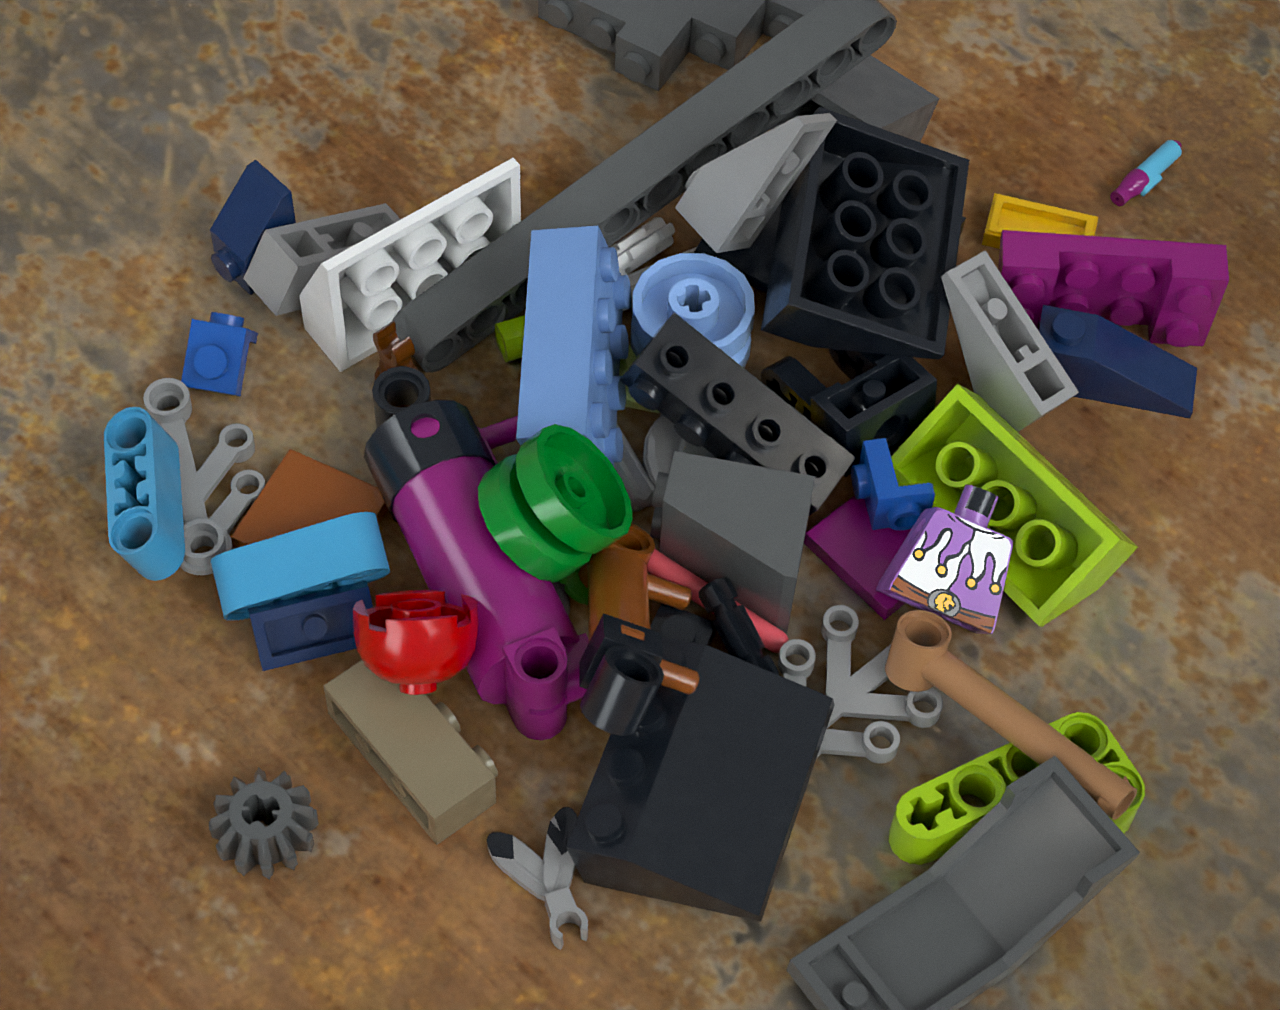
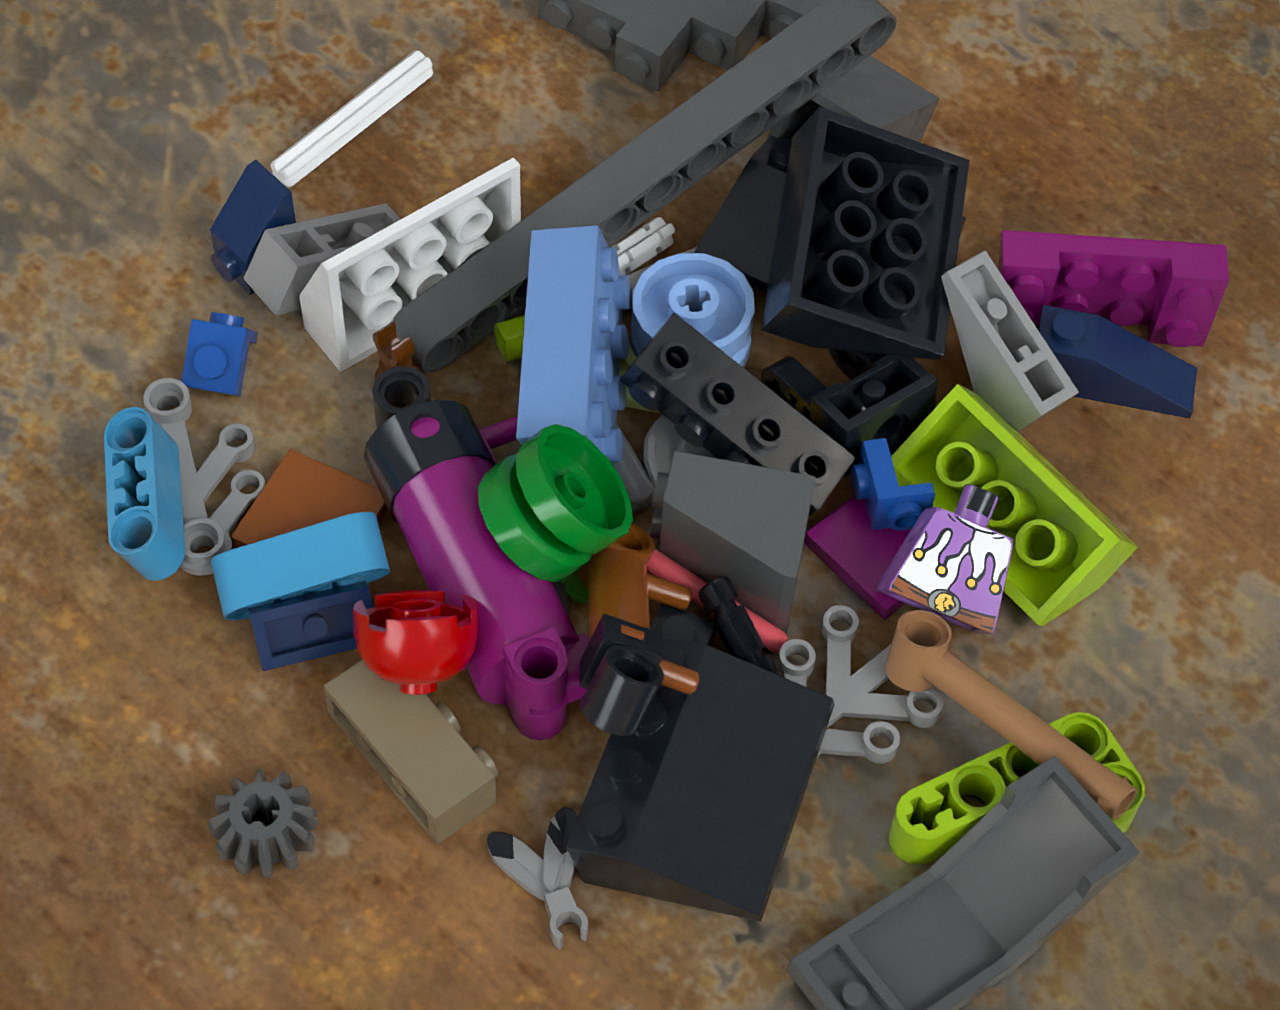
light grey slope [675,113,837,253] -> none
yellow tile [982,193,1099,249] -> none
piece [1110,140,1182,206] -> none
none -> white axle [270,51,433,188]

